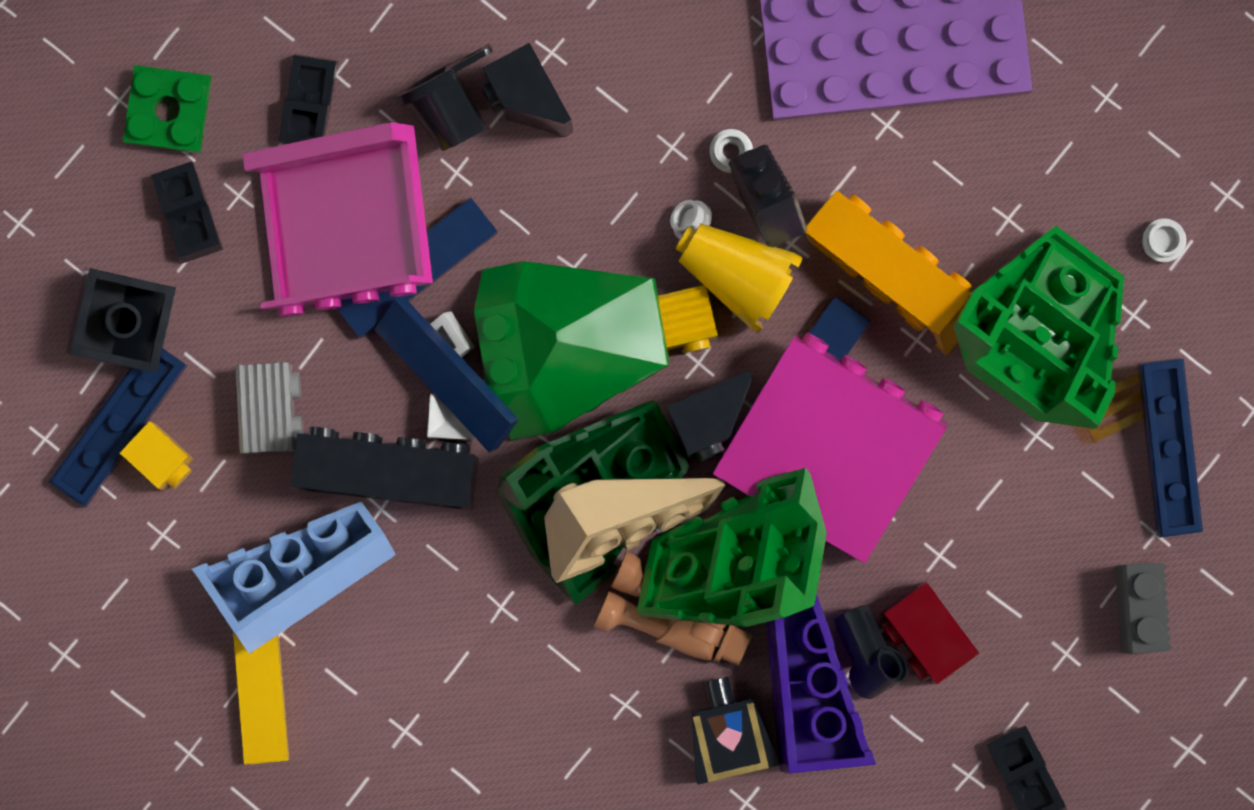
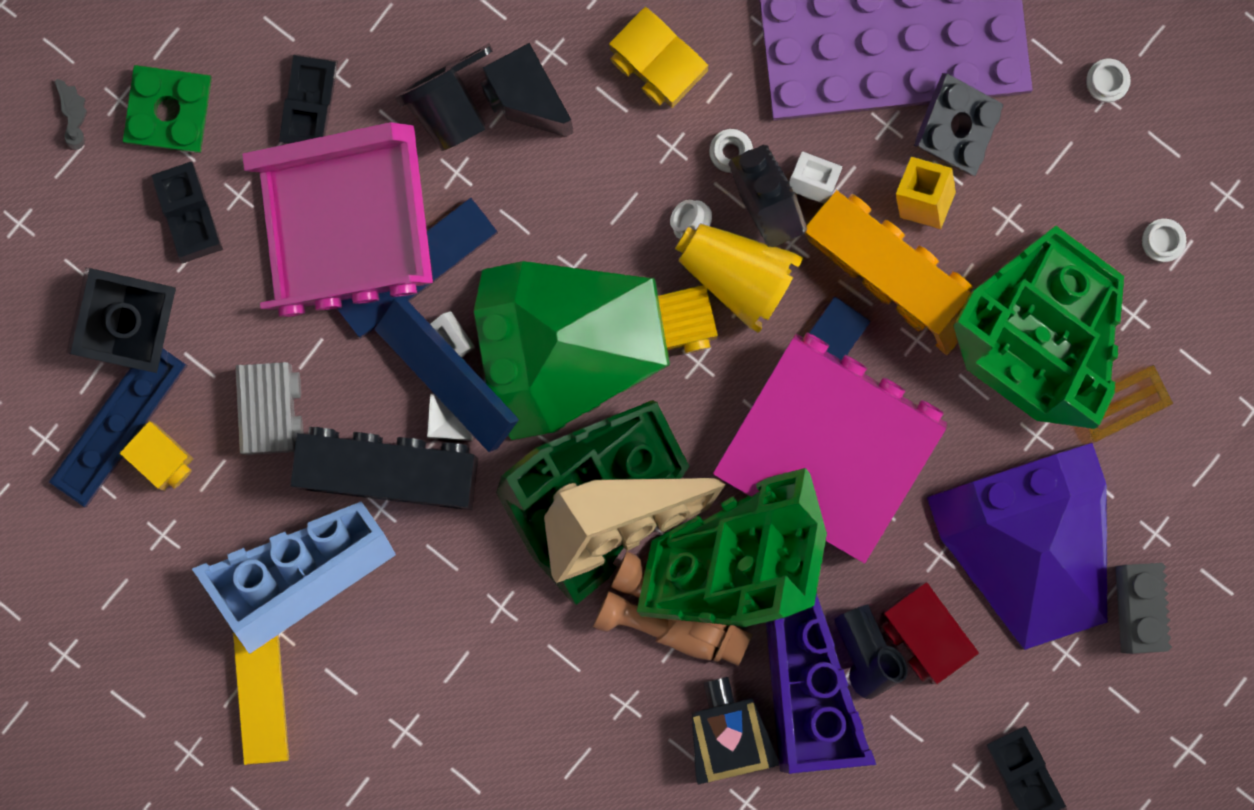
black slope [666,370,752,463] -> none
dark blue tile [1137,358,1203,538] -> none
none -> dark grey piece [54,79,87,150]
none -> yellow brick [609,6,708,108]
none -> white plate [789,151,843,204]
none -> yellow brick [896,157,956,229]
none -> black piece [913,73,1004,176]
none -> dark purple wedge [927,443,1108,650]
none -> white plate [1086,59,1130,103]

